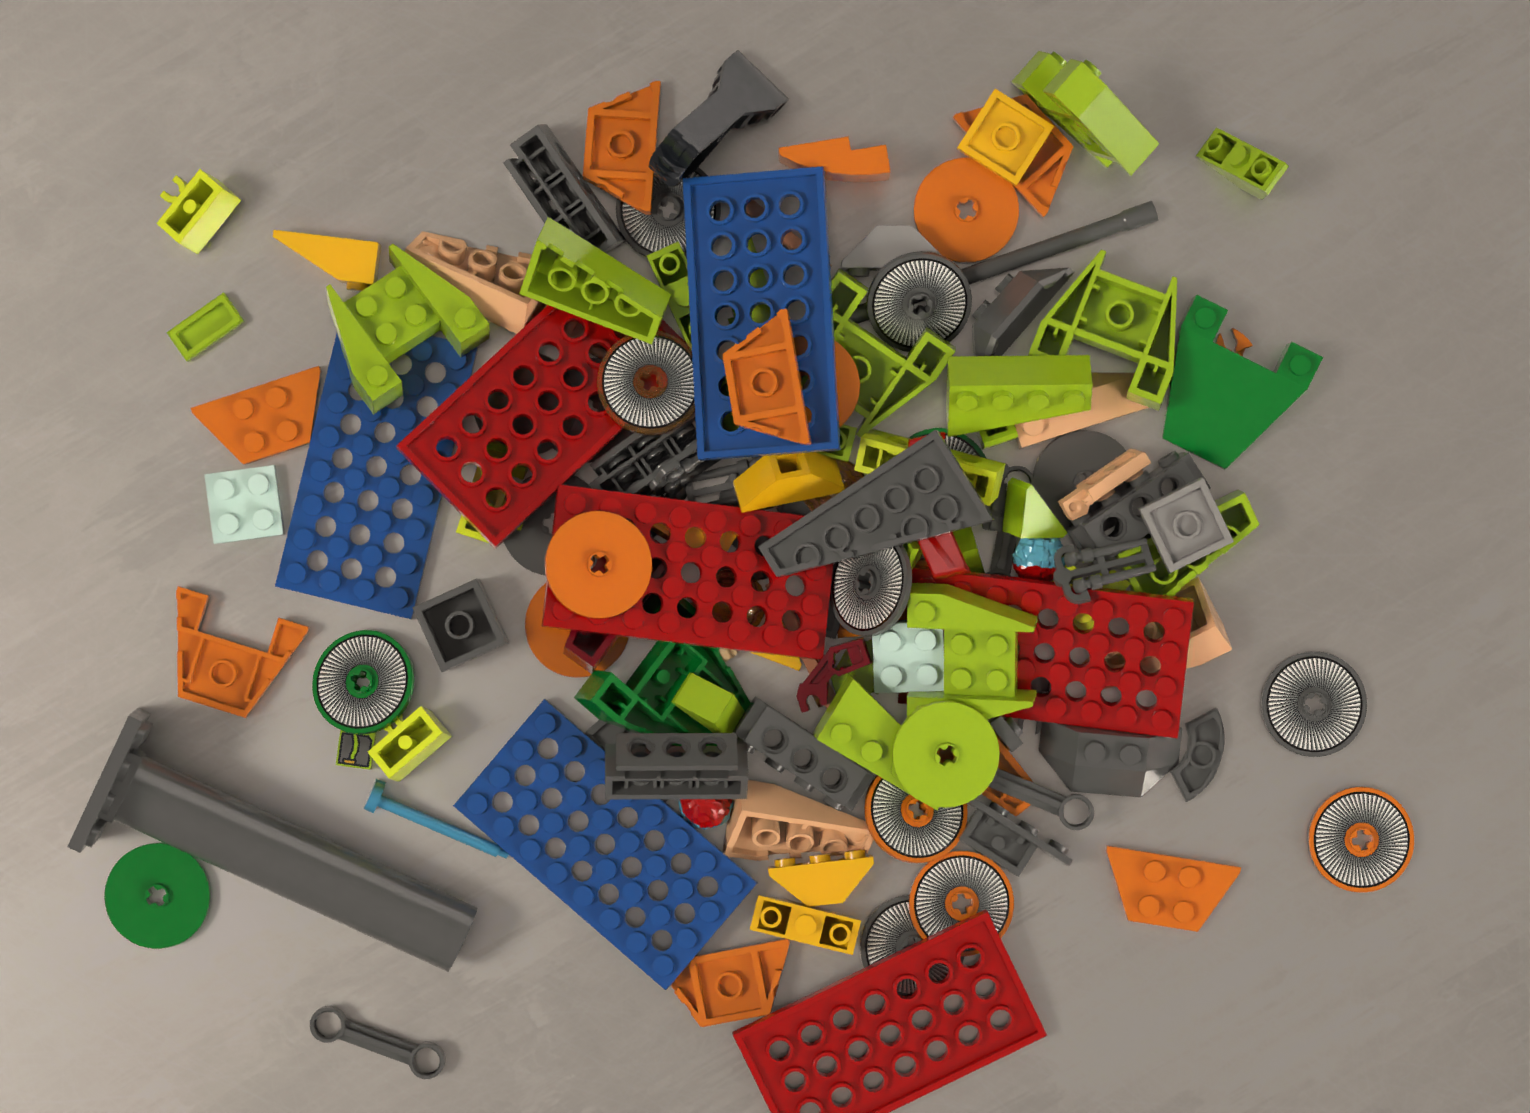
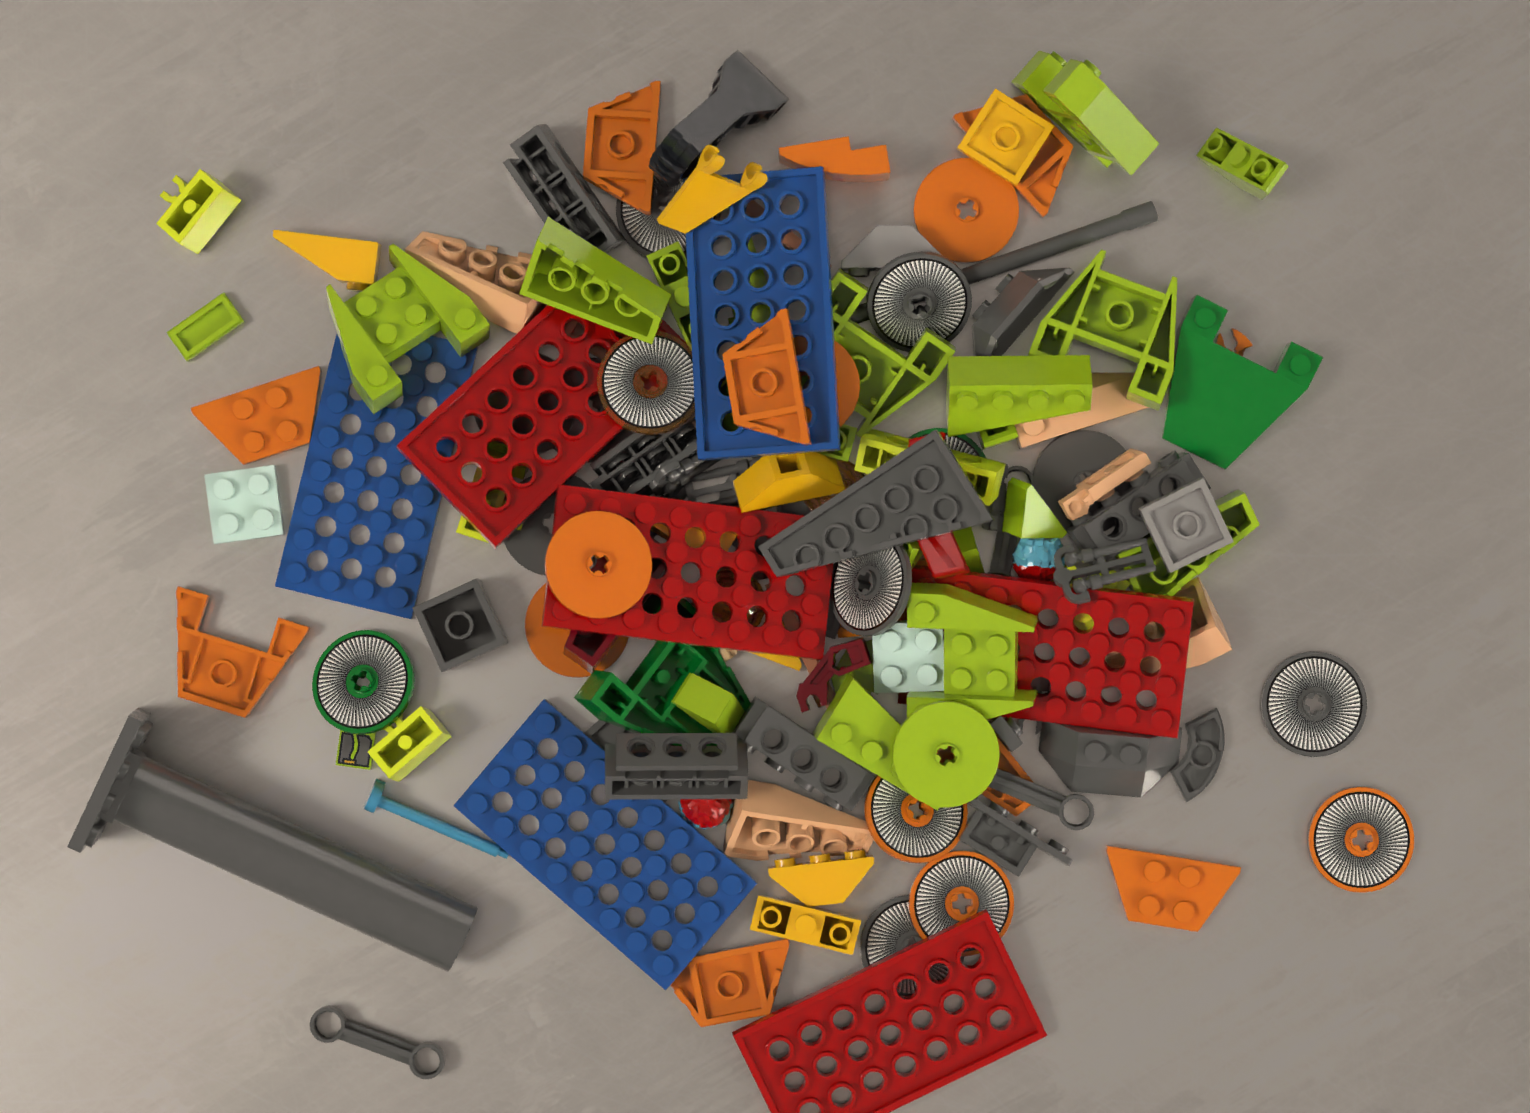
green piece [104,843,211,949] -> none
none -> yellow flag [657,145,768,234]

